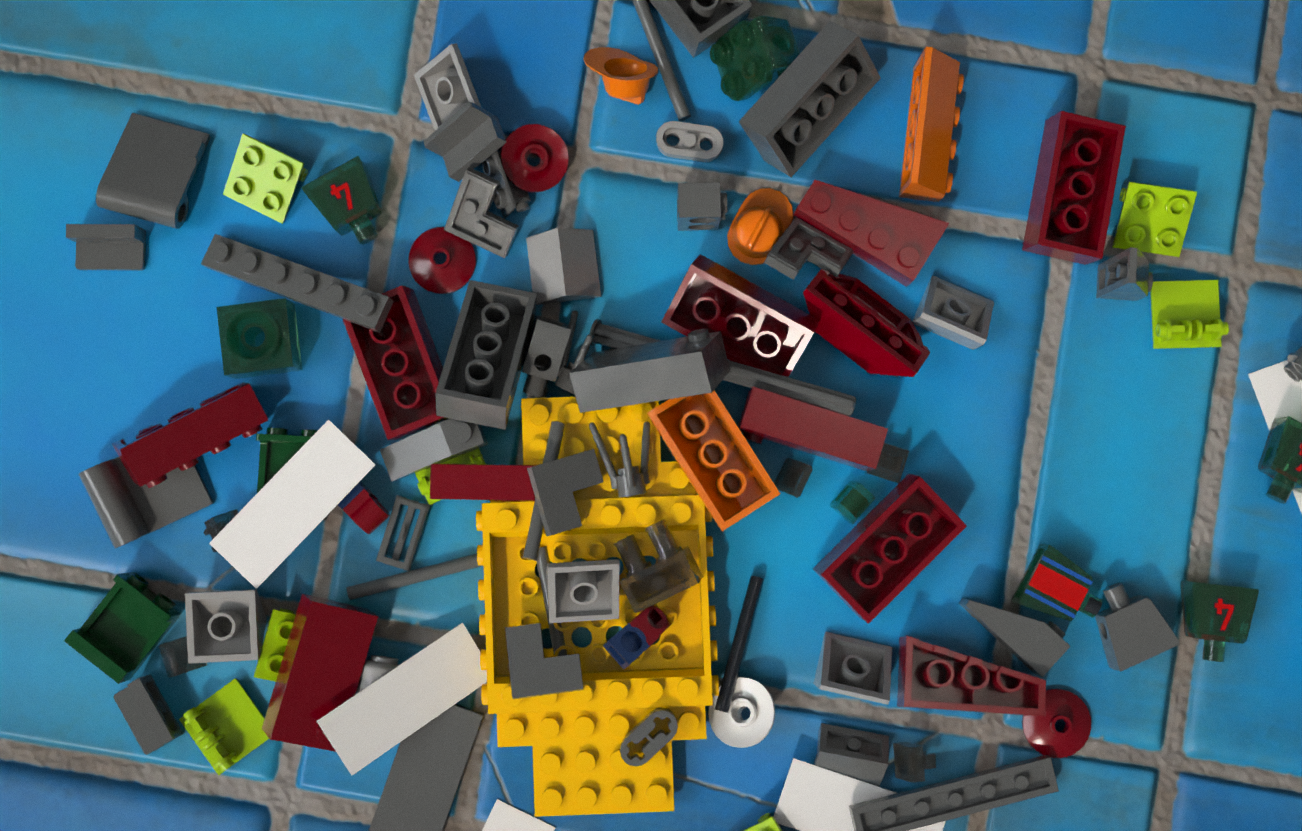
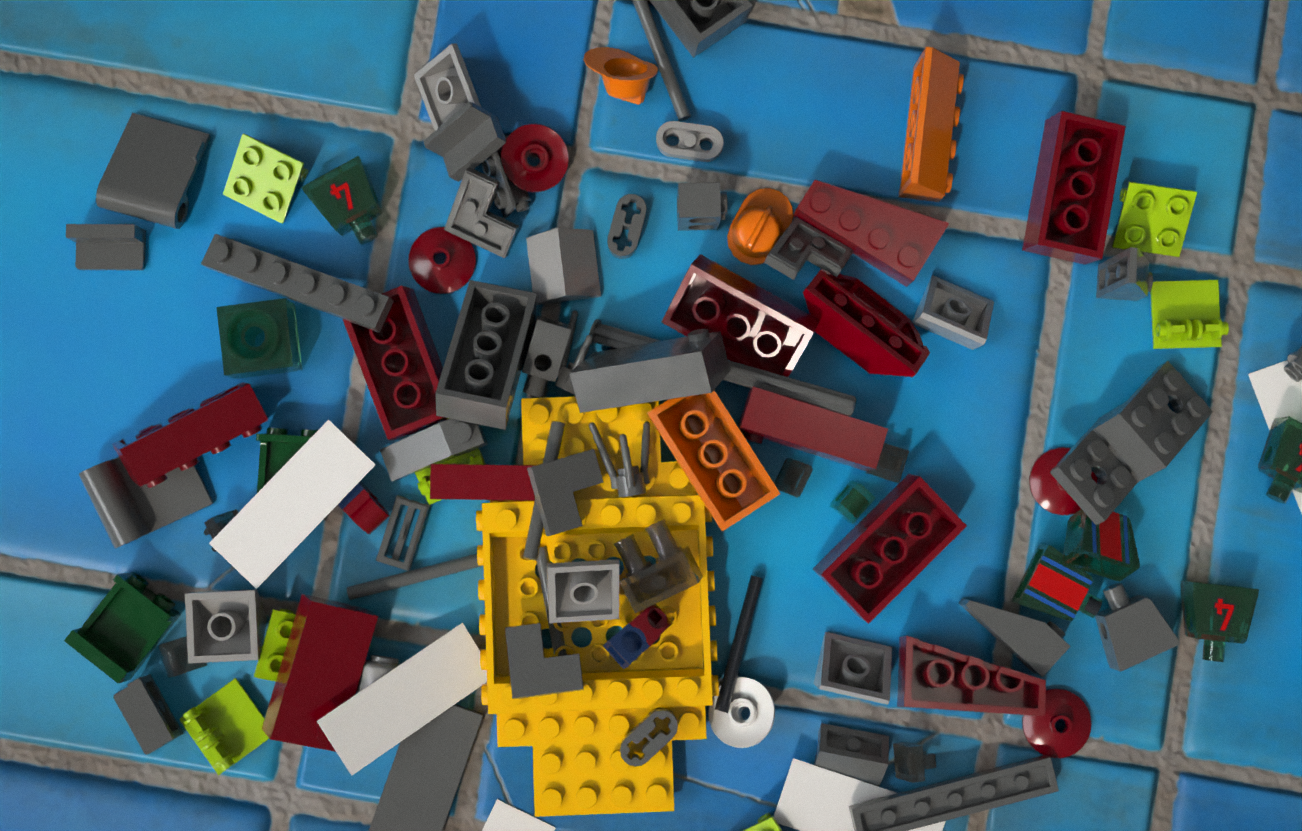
clear green piece [710,16,800,101] -> none
dark grey brick [739,21,881,177] -> none
none -> dark grey beam [607,194,646,259]
none -> dark red dish [1029,447,1098,515]
none -> dark grey bracket [1050,361,1213,525]
none -> clear green torso [1062,509,1140,582]

